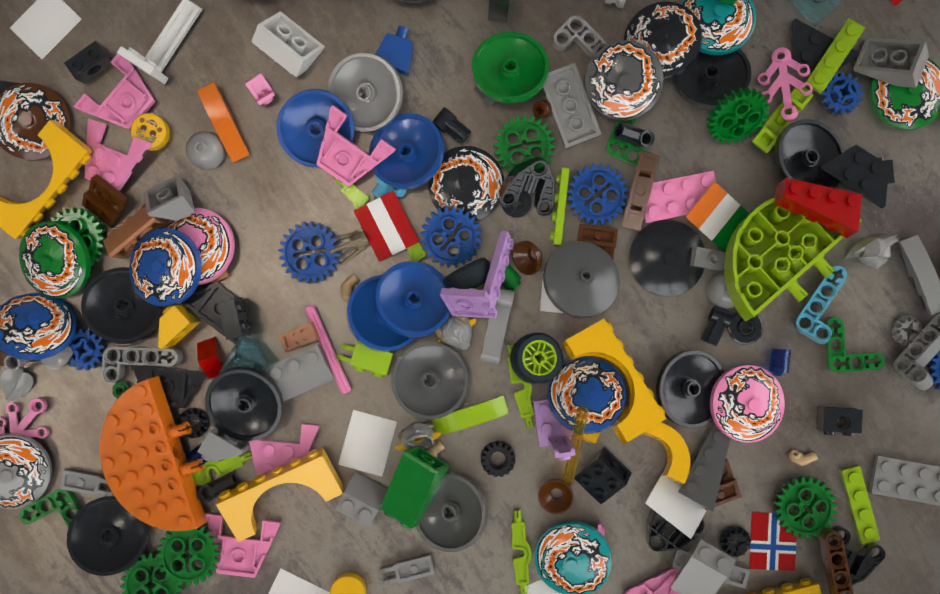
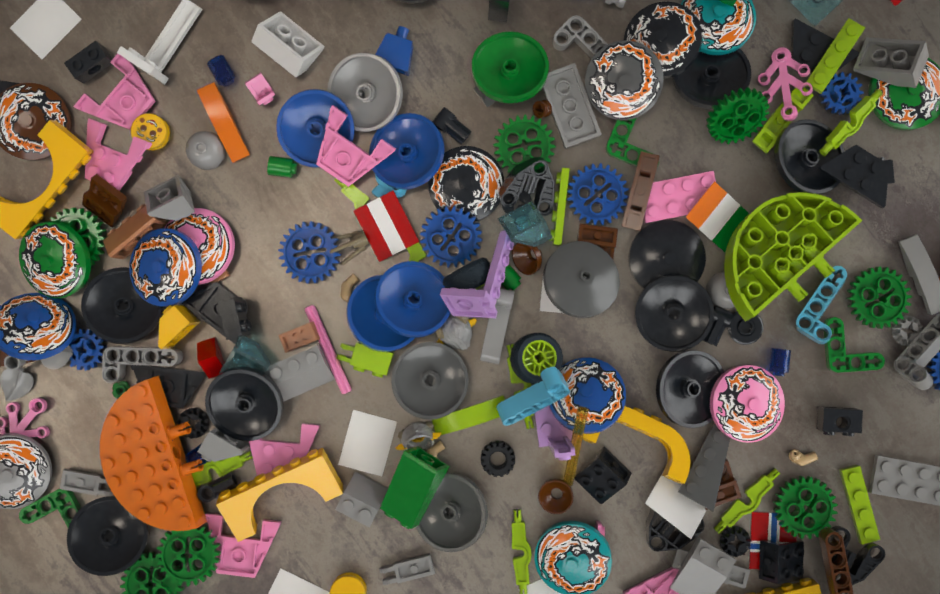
yellow arch [562,318,666,444] -> none
black piece [614,123,655,147] -> none
light grey plate [690,247,726,272] -> none
red wedge [774,178,862,238] -> none
light grey hair [845,232,900,269] -> none
none -> clear blue brick [207,55,236,87]
none -> green brick [267,156,297,178]
none -> medium azure beam [496,367,570,426]
none -> clear light blue slope [498,201,552,247]
none -> black dish [635,275,714,352]
none -> lime piece [714,468,780,534]
none -> black bracket [759,540,804,584]
none -> lime piece [819,89,883,156]
none -> green gear [846,266,912,329]

